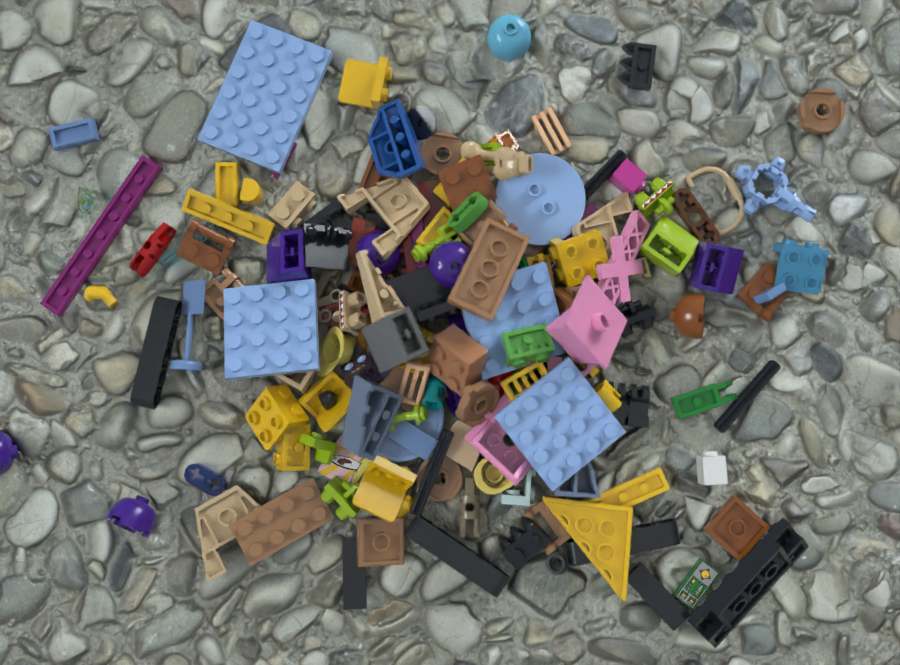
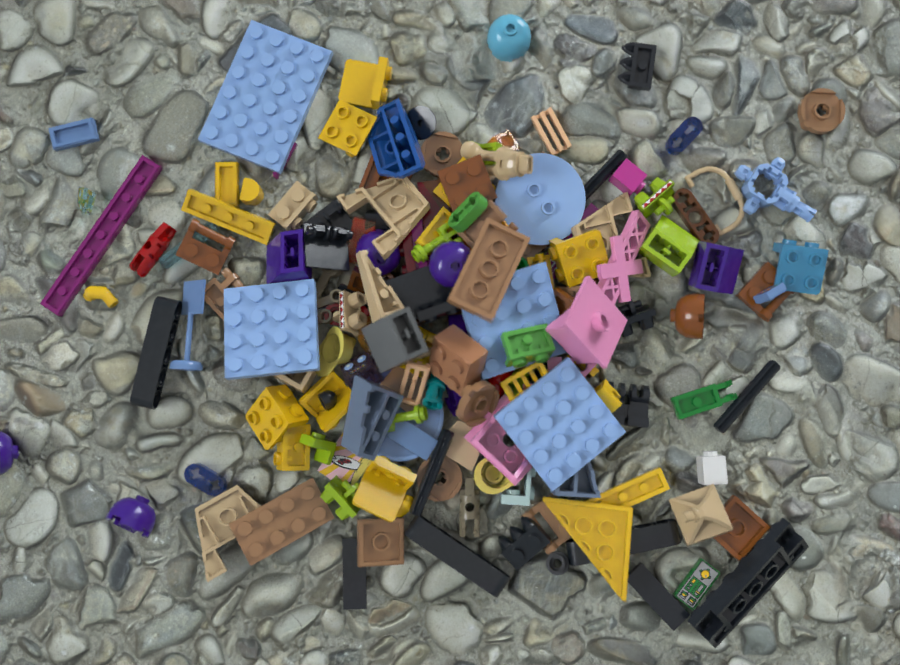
none -> yellow hinge [318,99,378,158]
none -> clear blue beam [665,117,703,155]
none -> tan piece [669,484,733,547]

